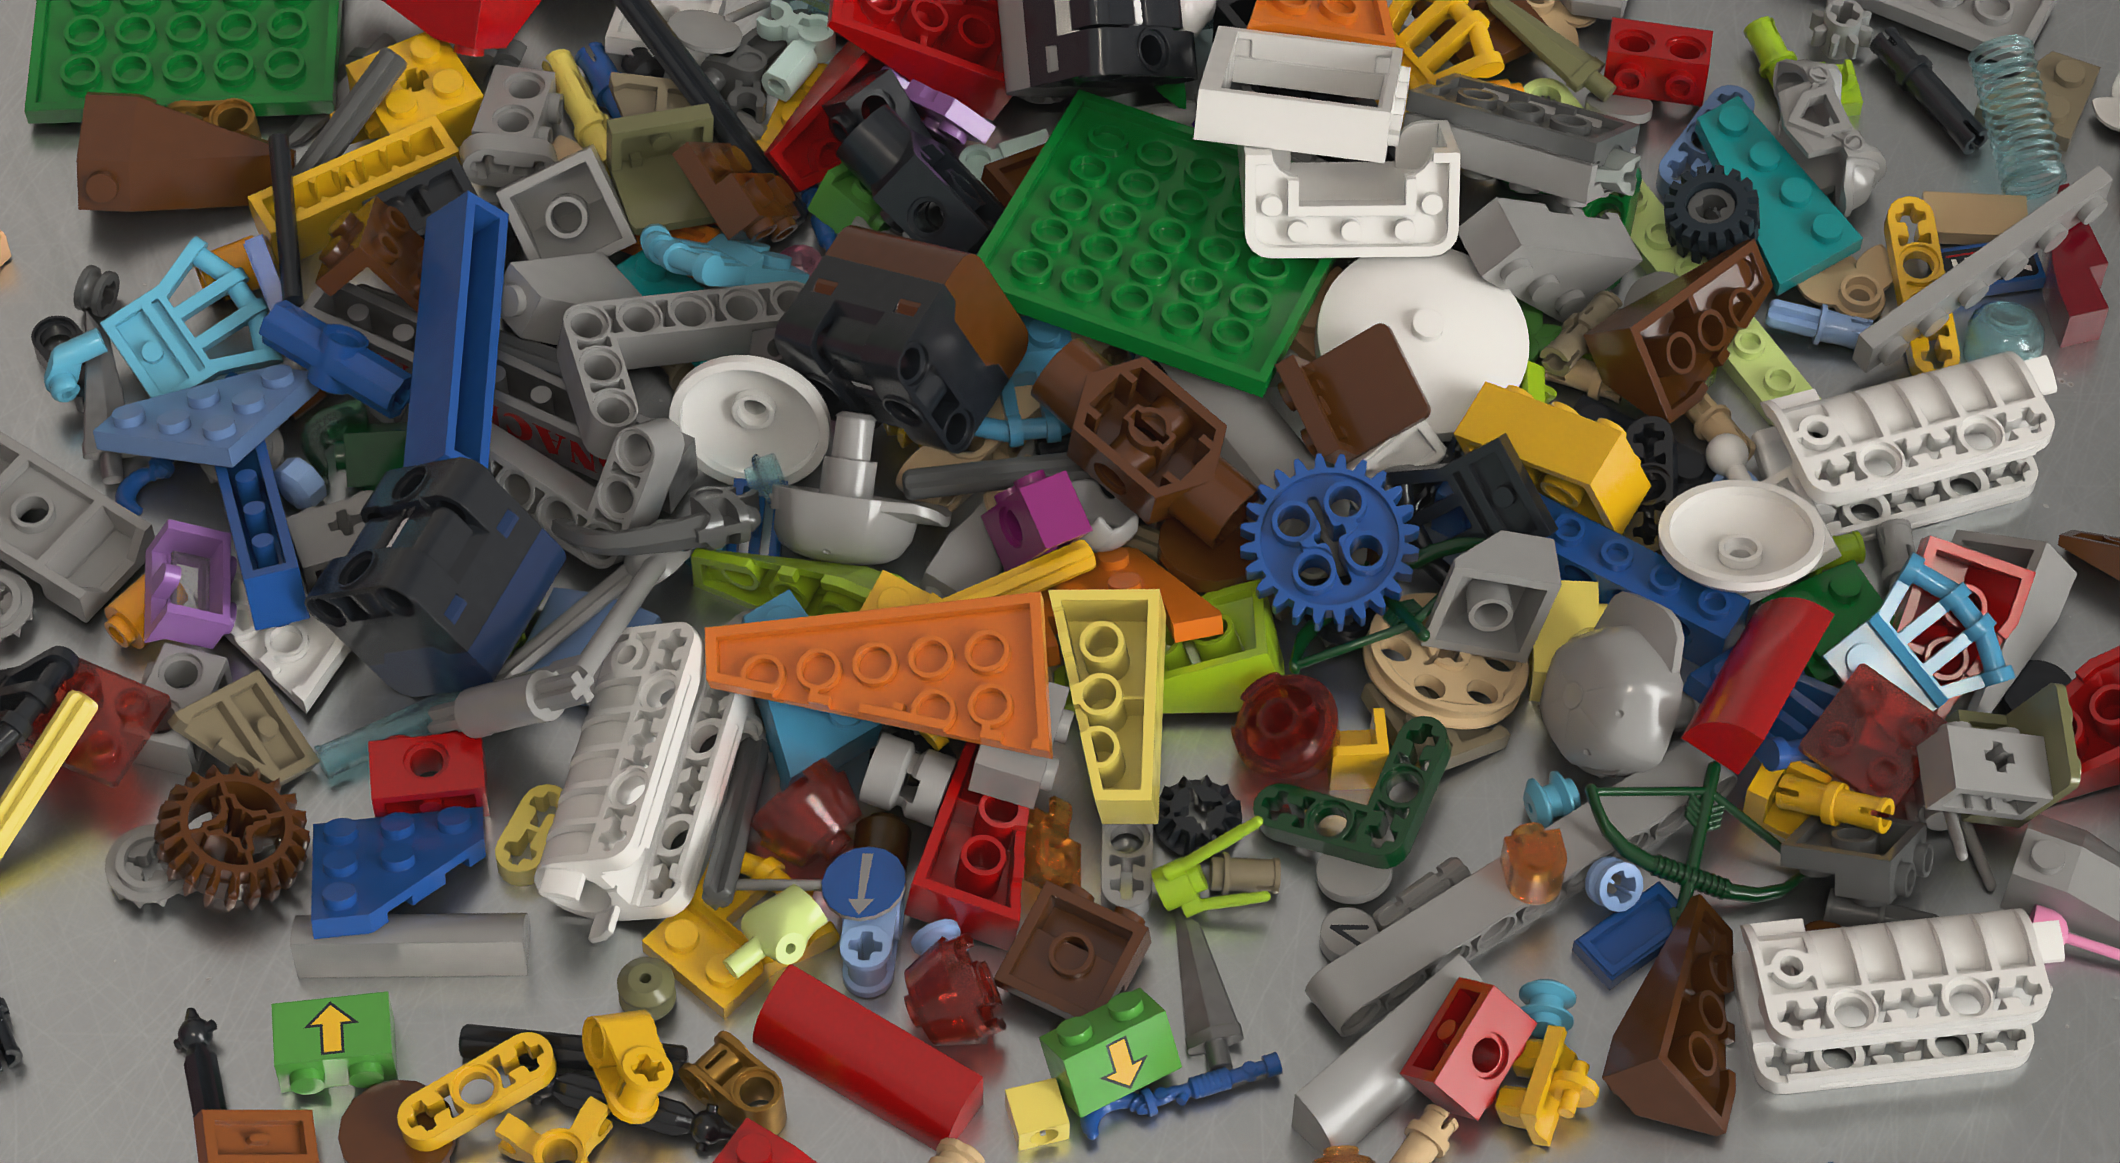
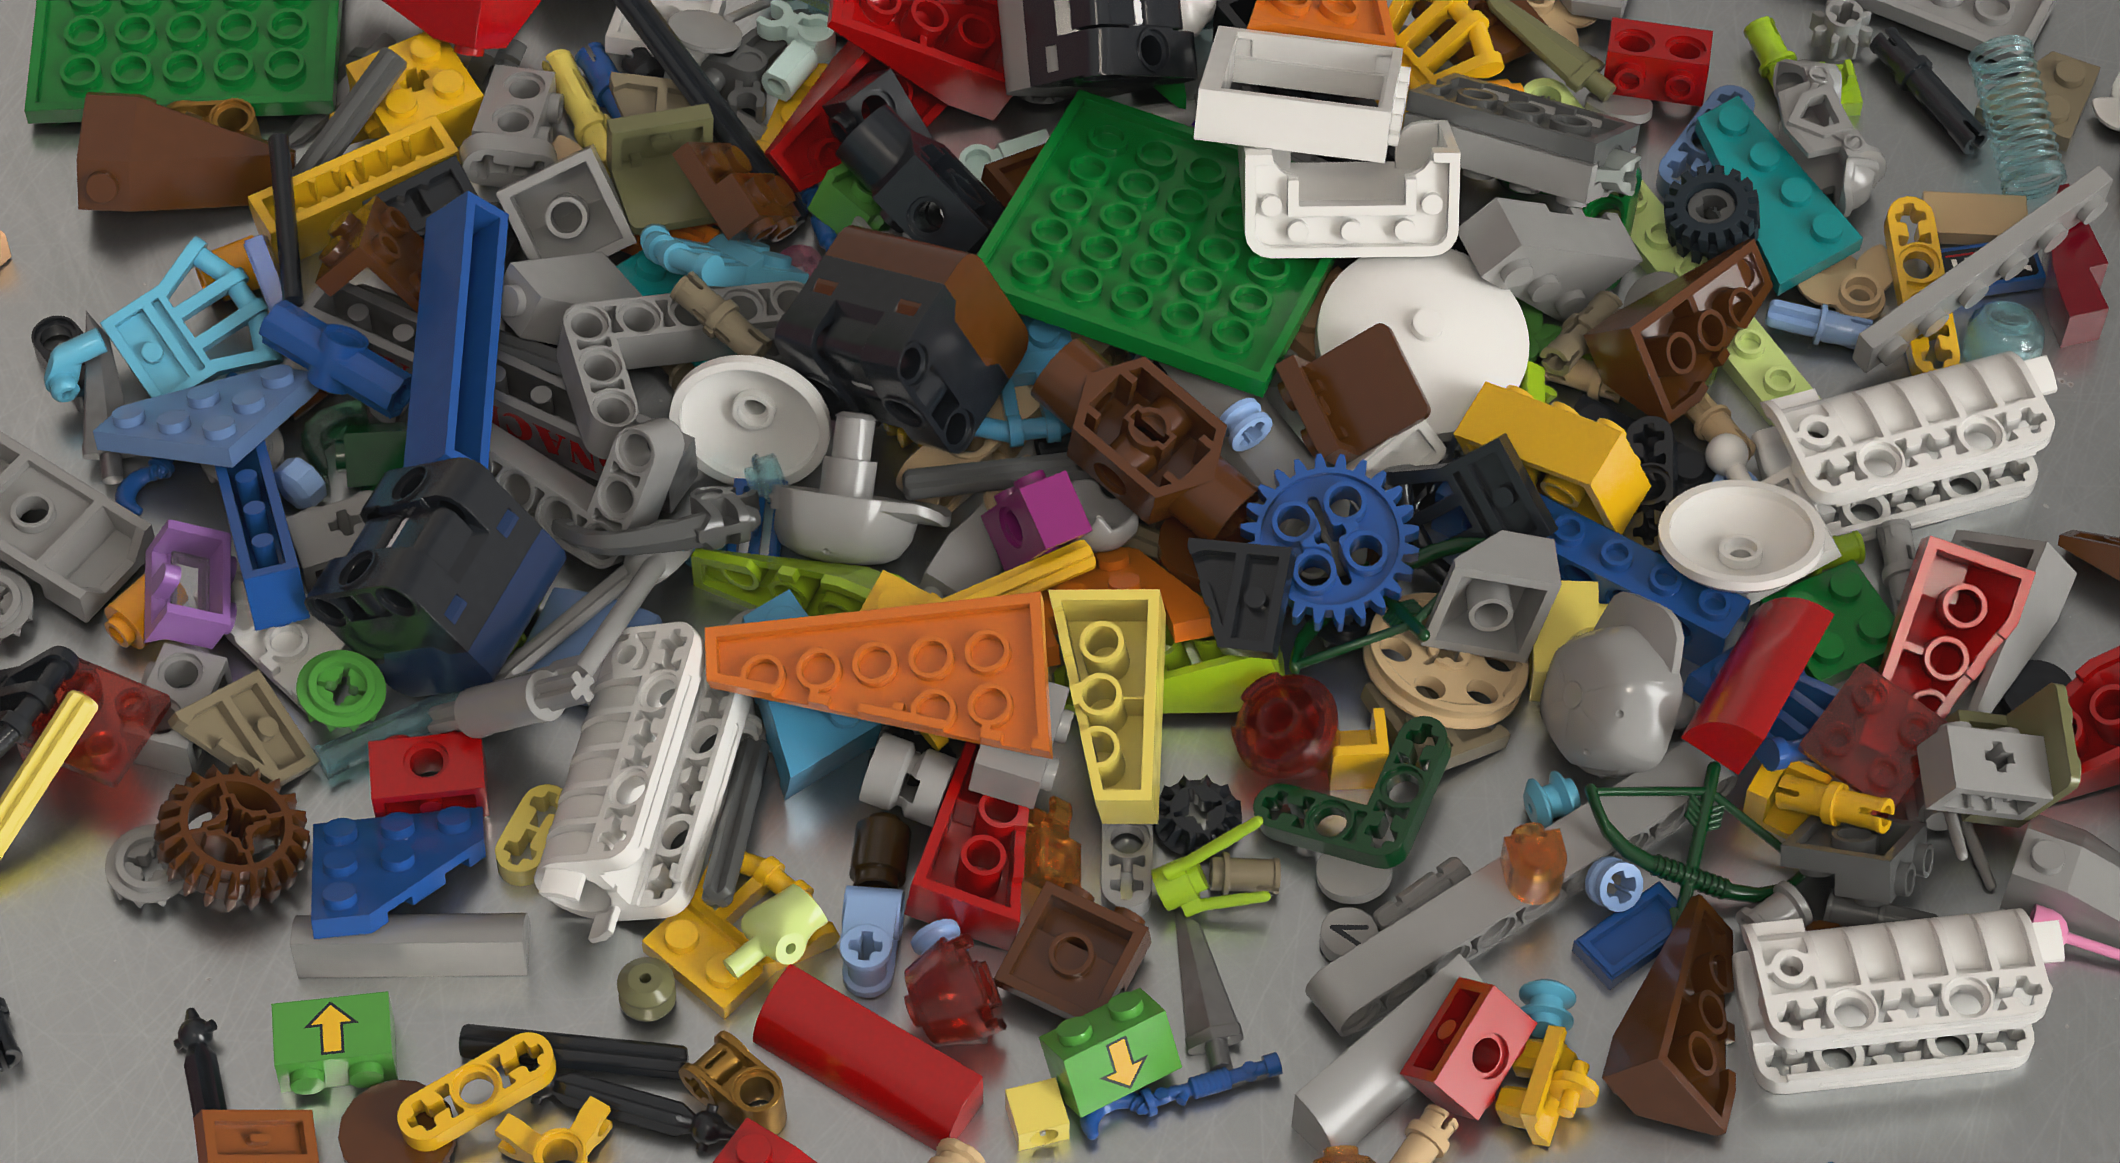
dark grey bush [73,265,120,318] -> none
yellow piece [582,1009,674,1124] -> none
blue piece [735,846,907,921] -> none
clear red cone [750,757,863,869] -> none
medium lavender wing [881,66,996,146] -> none
dark azure plate [1821,552,2016,743] -> none
none -> bright green gear [296,650,386,733]
none -> dark tan pin [670,271,773,357]
none -> black wing [1187,538,1297,660]
none -> light blue bush [1219,398,1273,452]
none -> light grey bush [1736,880,1813,930]

